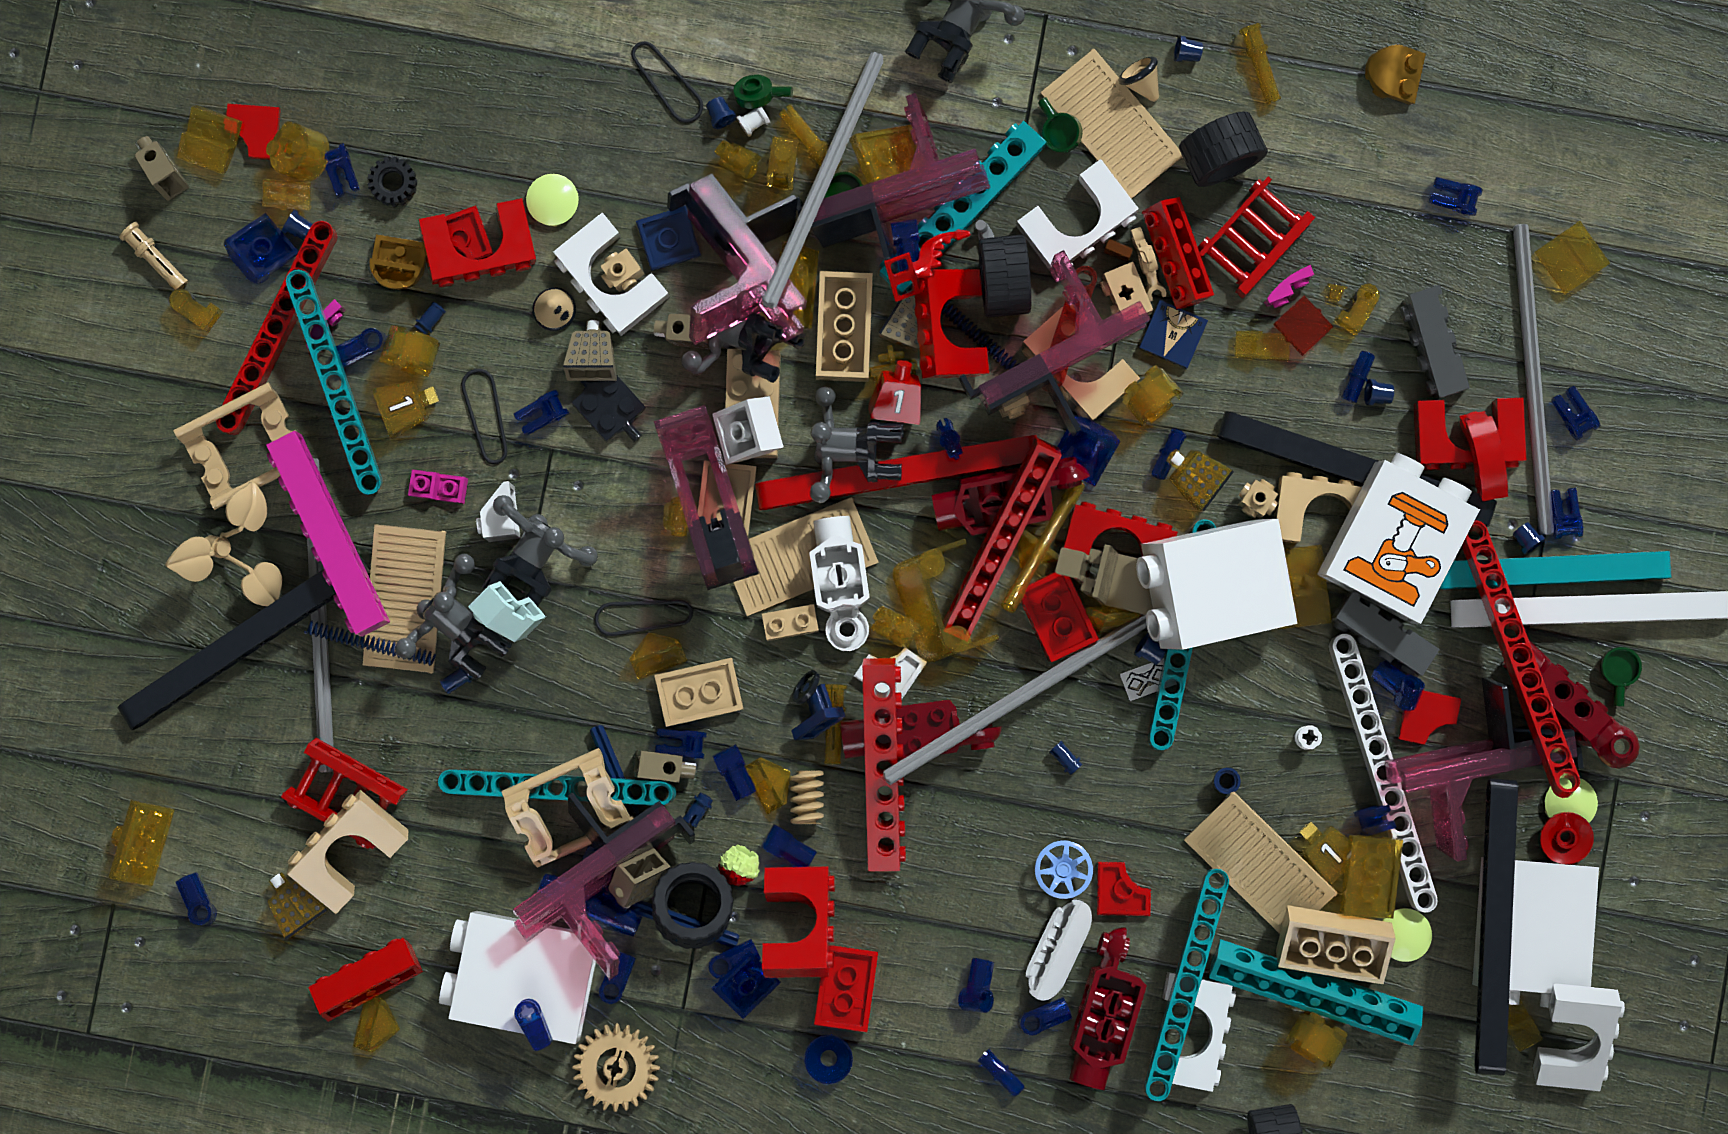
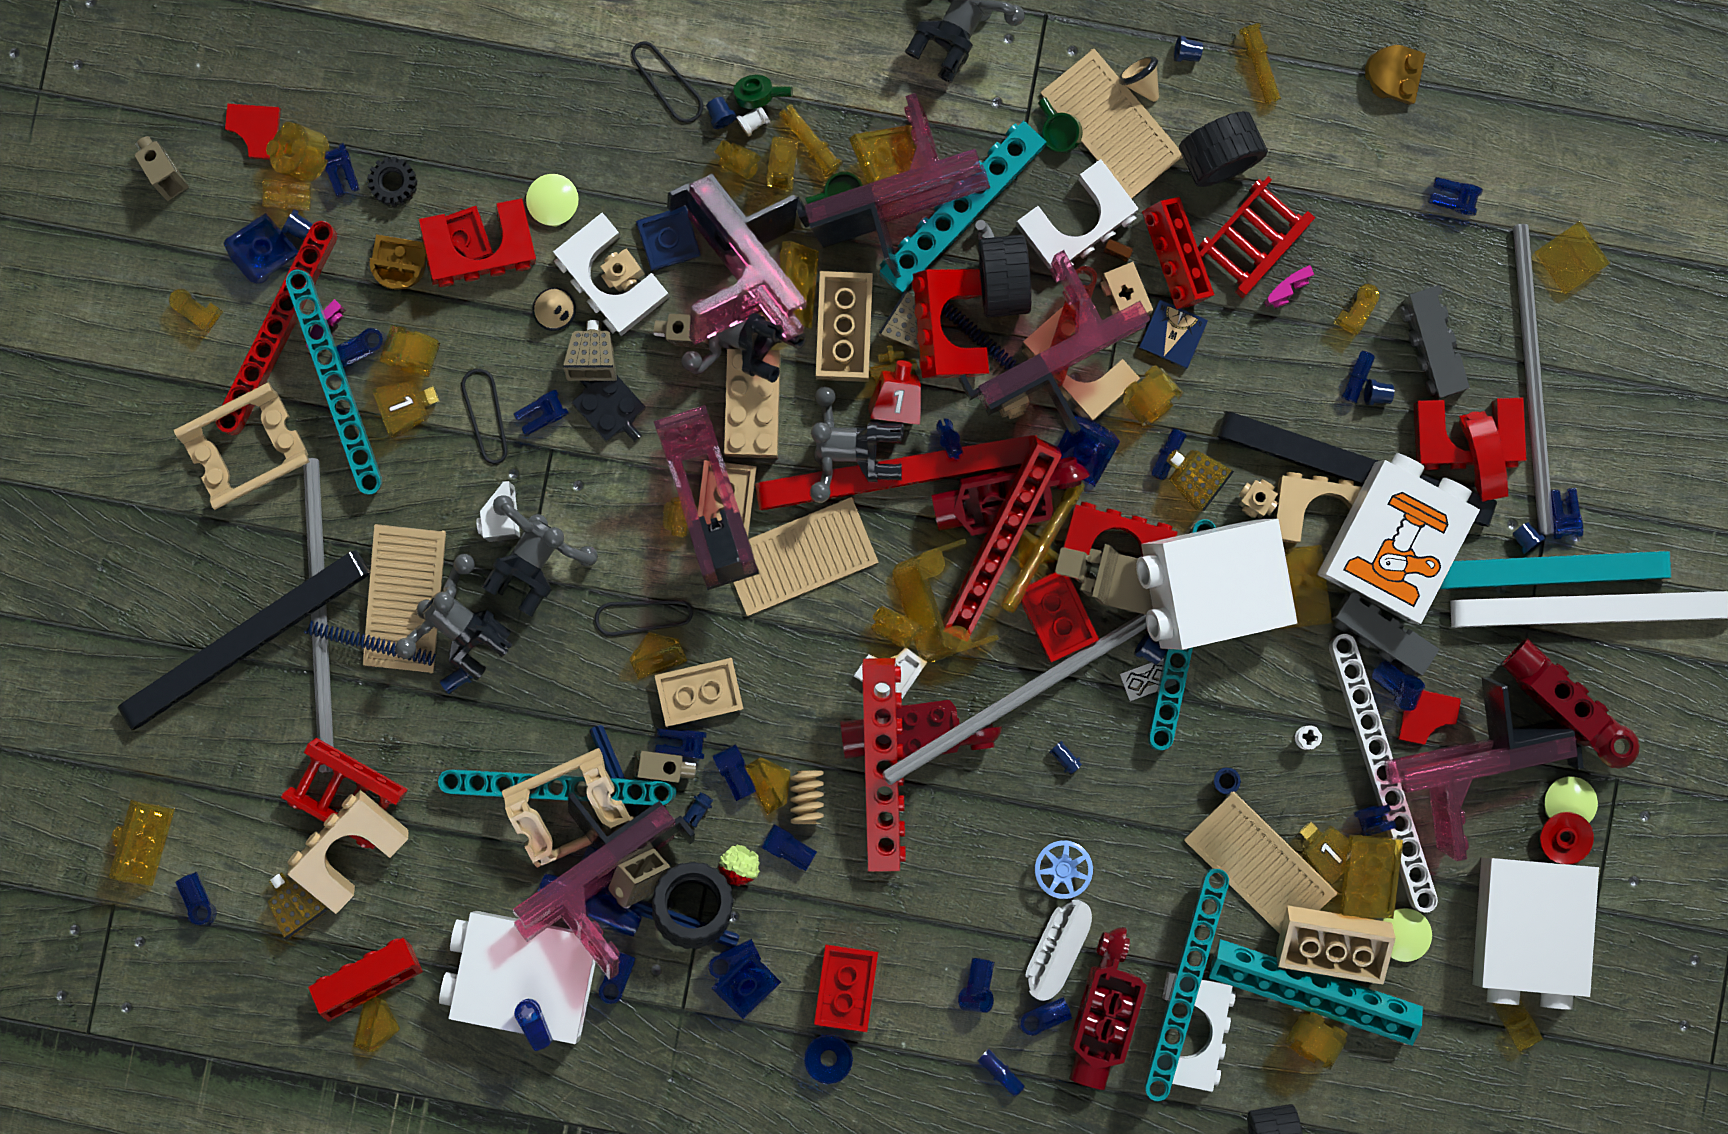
tan pin [119,222,188,293] -> none
tan plant [165,482,282,606] -> none
clear yellow slope [177,105,242,174] -> none
dark pink brick [266,430,390,637] -> none
dark pink slope [408,470,468,504] -> none
dark blue pin [414,302,446,336] -> none
light aqua brick [468,582,546,642] -> none
tan gear [572,1023,660,1112] -> none
white slope [712,396,783,465] -> none
light grey axle [762,52,884,309] -> none
tan brick [762,604,819,641] -> none
red arch [762,866,835,978] -> none
dark blue piece [791,670,846,740] -> none
white brick [809,516,870,651] -> none
clear yellow pin [824,684,847,764] -> none
red piece [884,229,971,302] -> none
clear blue piece [891,219,920,272] -> none
clear yellow slope [1086,605,1140,635] -> none
red tile [1097,862,1151,916] -> none
tan piece [1131,227,1166,301] -> none
clear yellow slope [1235,331,1291,361] -> none
clear red piece [1273,295,1333,356] -> none
clear yellow piece [1327,283,1347,300] -> none
red beam [1462,520,1580,798] -> none
black beam [1474,779,1518,1076] -> none
white arch [1533,983,1624,1091] -> none
clear blue piece [1551,385,1601,441] -> none
dark green piece [1600,647,1642,707] -> none

